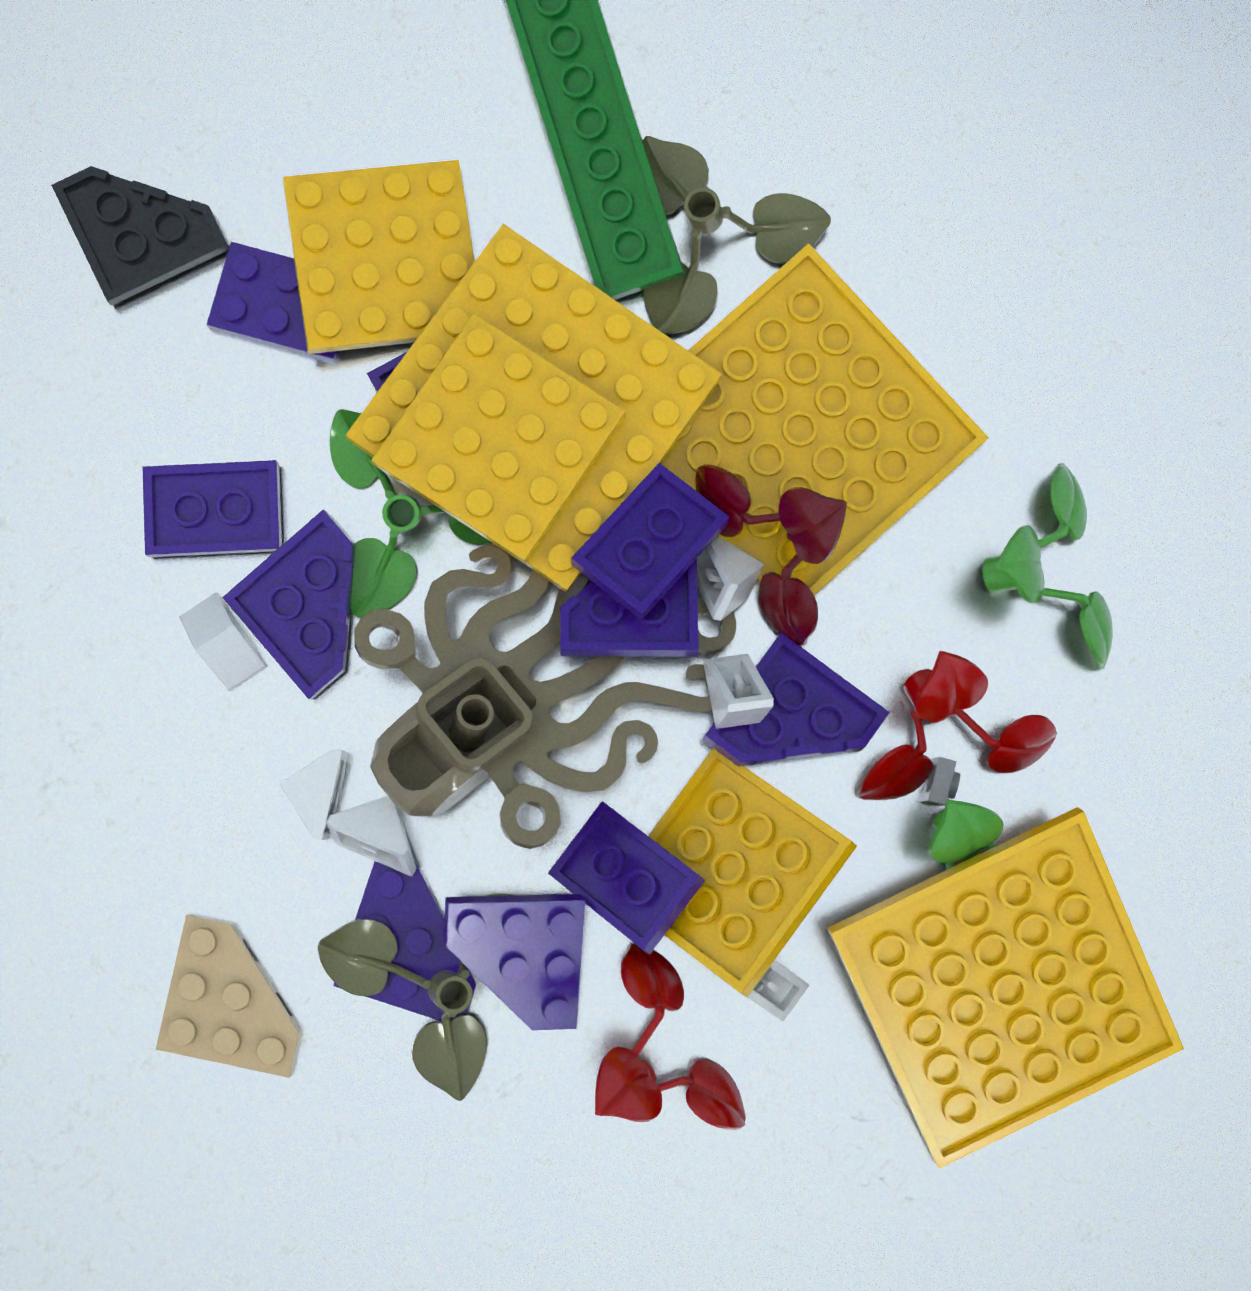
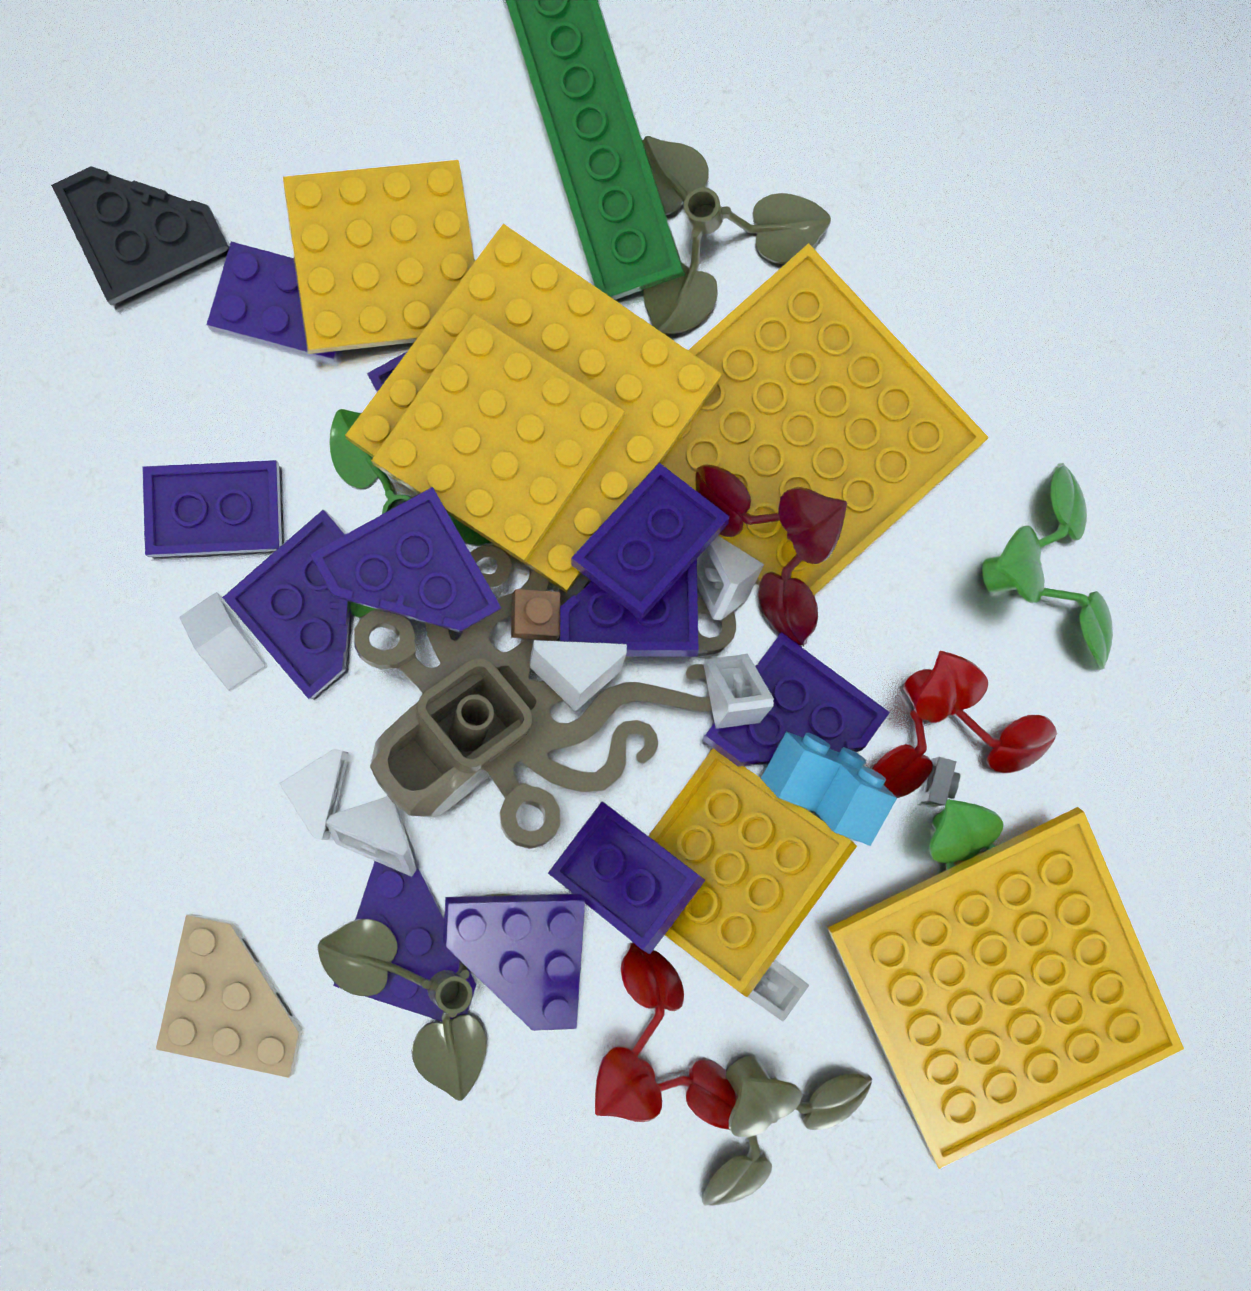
none -> dark purple plate [310,487,501,632]
none -> medium nougat plate [511,589,560,641]
none -> white slope [530,640,627,711]
none -> olive plant [702,1056,872,1206]
none -> medium azure brick [761,731,897,846]

